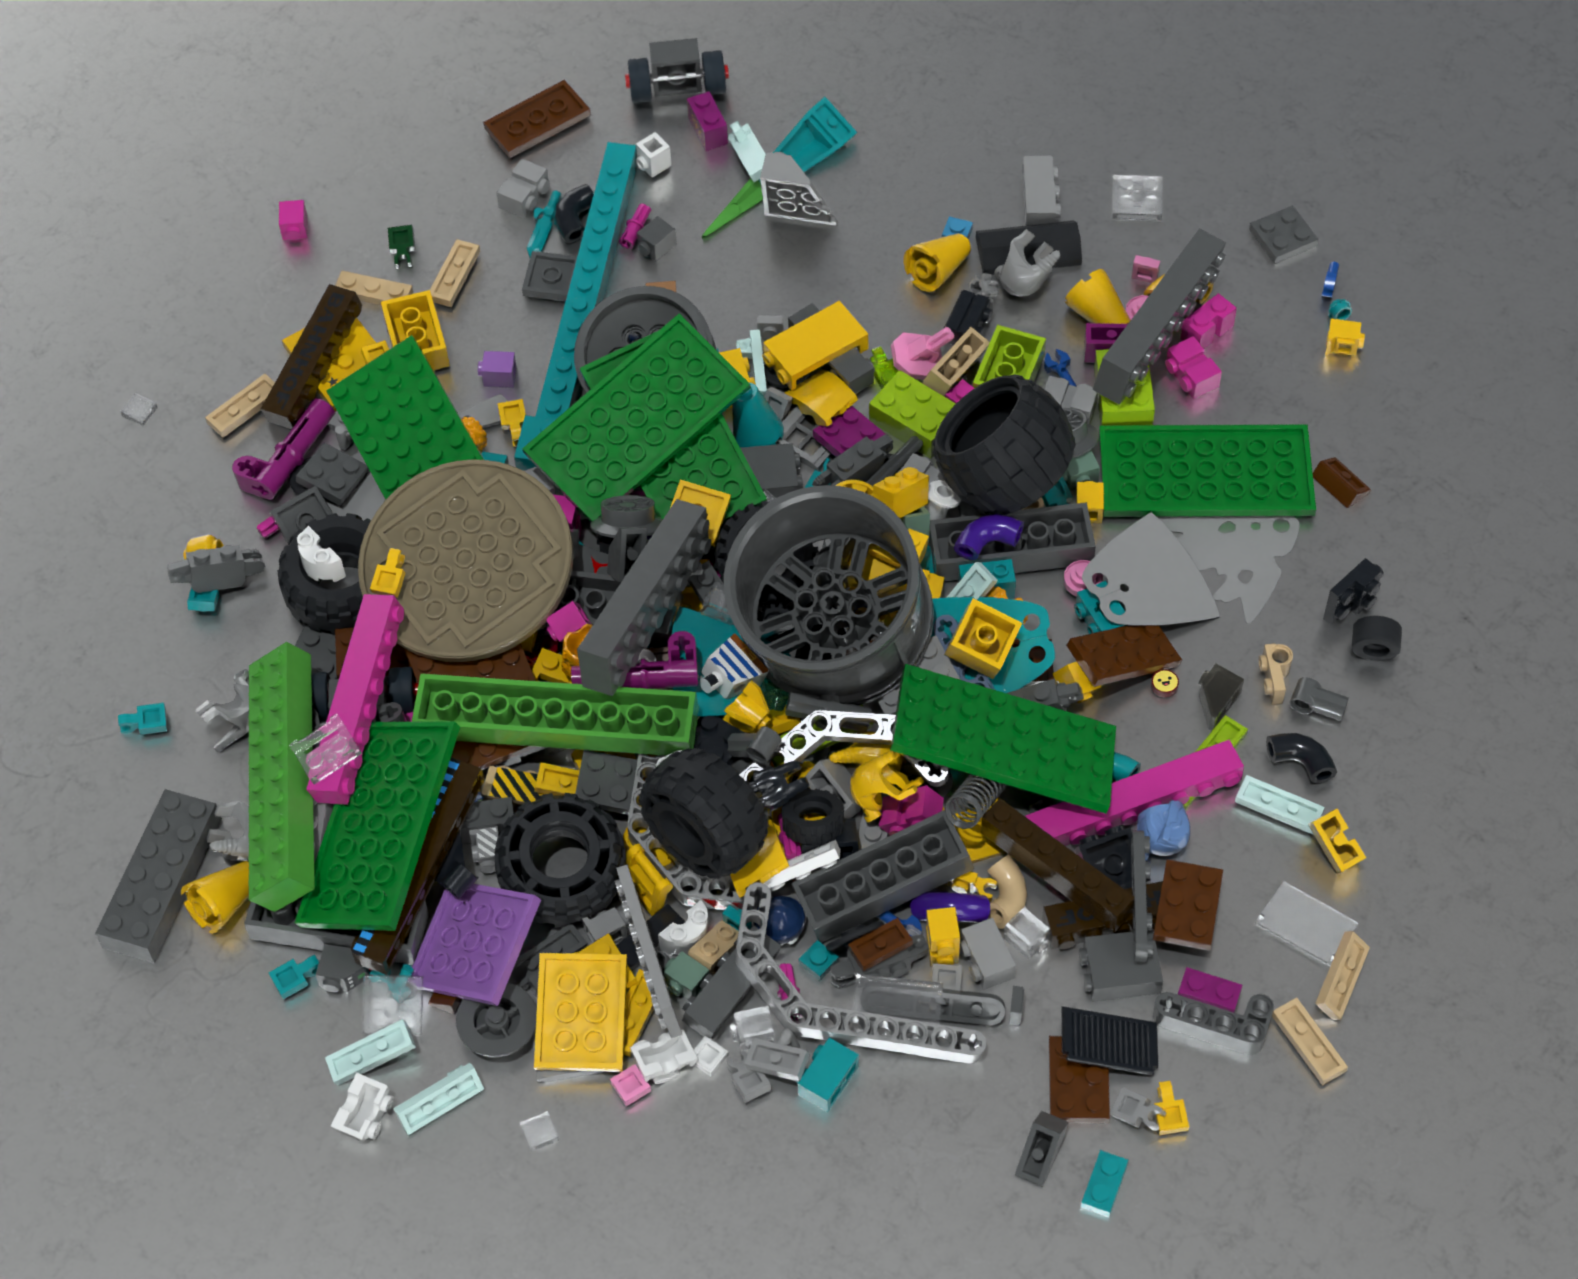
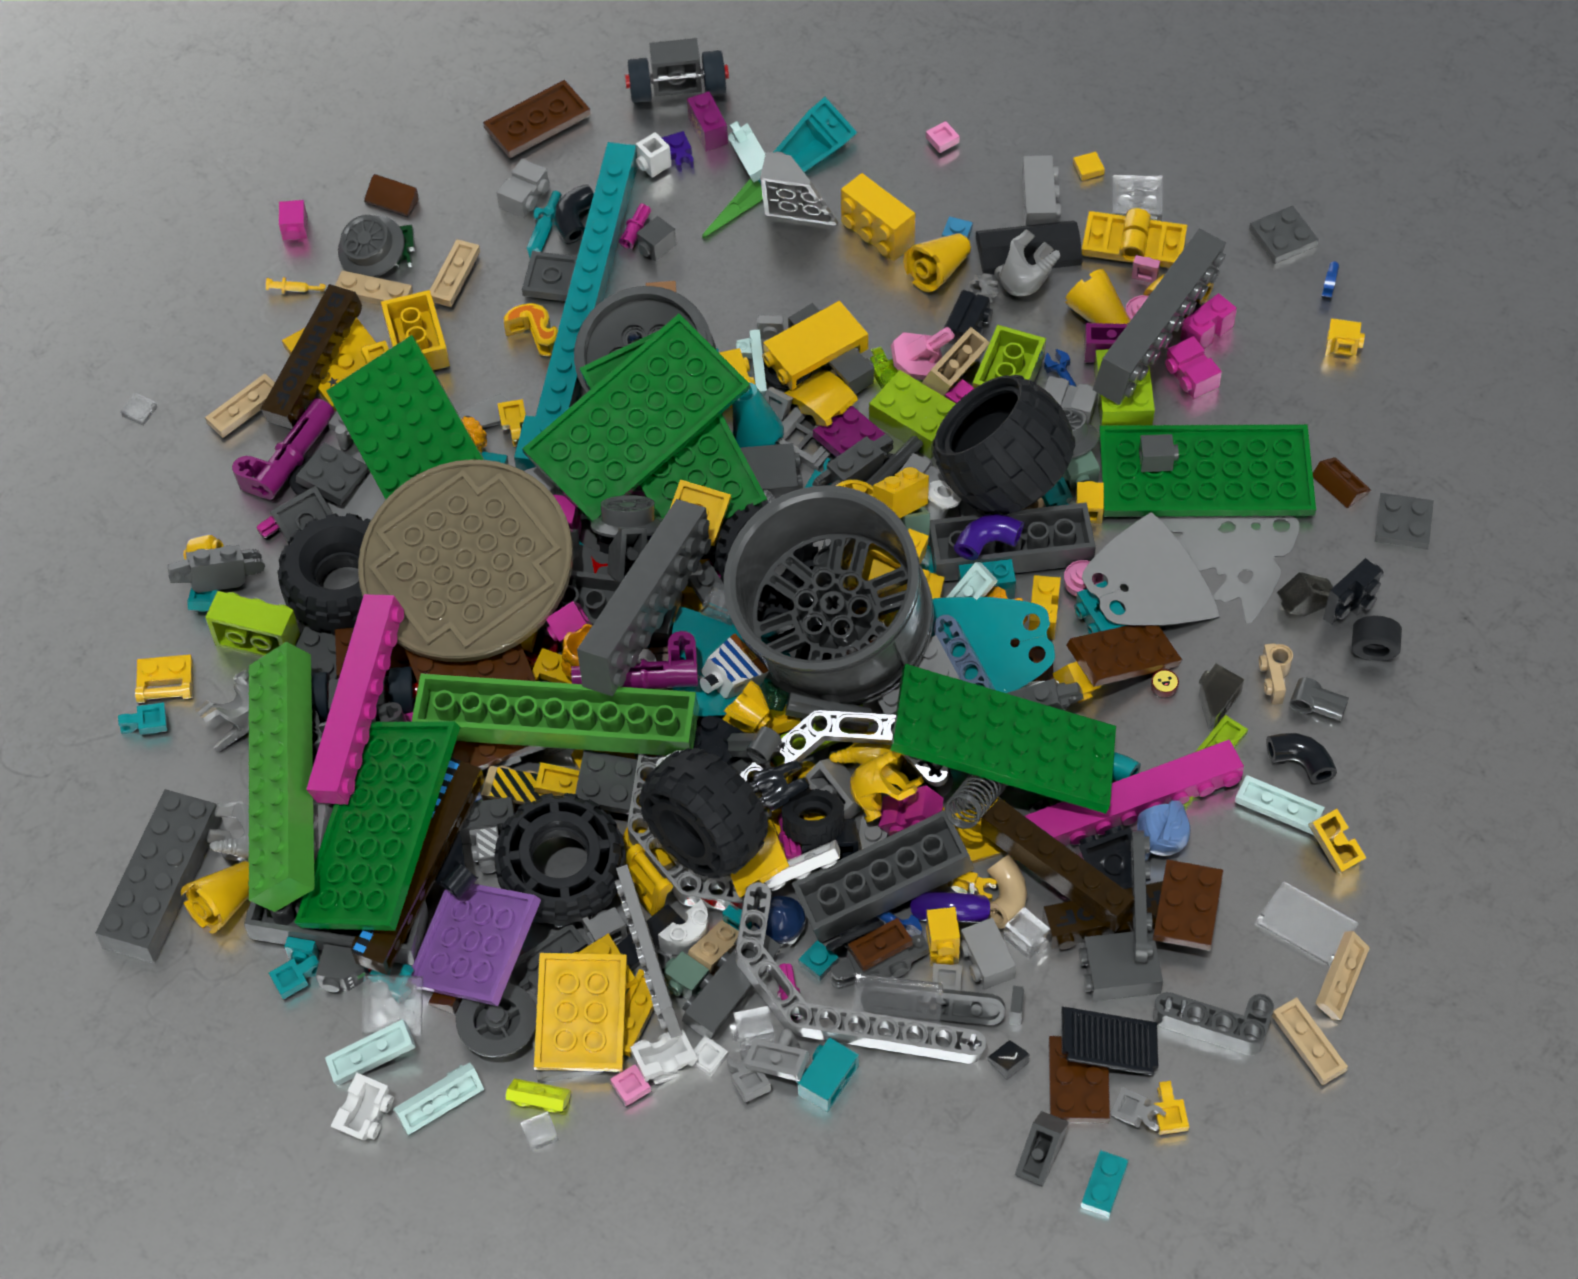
clear plate [289,713,362,785] -> none
white cylinder [297,526,346,582] -> none
yellow plate [370,548,406,598] -> none
medium lavender brick [478,351,517,388] -> none
yellow brick [944,598,1022,679] -> none
magenta brick [1178,967,1243,1013] -> none
teal plate [1328,299,1352,320] -> none
none -> yellow plate [135,654,193,703]
none -> lime brick [205,591,300,657]
none -> yellow piece [266,277,326,294]
none -> teal plate [284,936,319,964]
none -> dark grey wheel [338,215,404,277]
none -> reddish brown slope [364,174,419,217]
none -> yellow animal [504,303,558,357]
none -> neon yellow plate [505,1078,571,1112]
none -> dark purple plate [661,131,694,172]
none -> yellow brick [841,173,915,261]
none -> bright pink plate [926,121,960,153]
none -> black slope [988,1040,1030,1079]
none -> yellow brick [1028,575,1061,640]
none -> yellow tile [1073,151,1105,181]
none -> yellow plate [1081,208,1188,268]
none -> dark grey brick [1139,434,1179,472]
none -> clear smoke slope [1277,572,1333,616]
none -> dark grey plate [1374,493,1434,549]

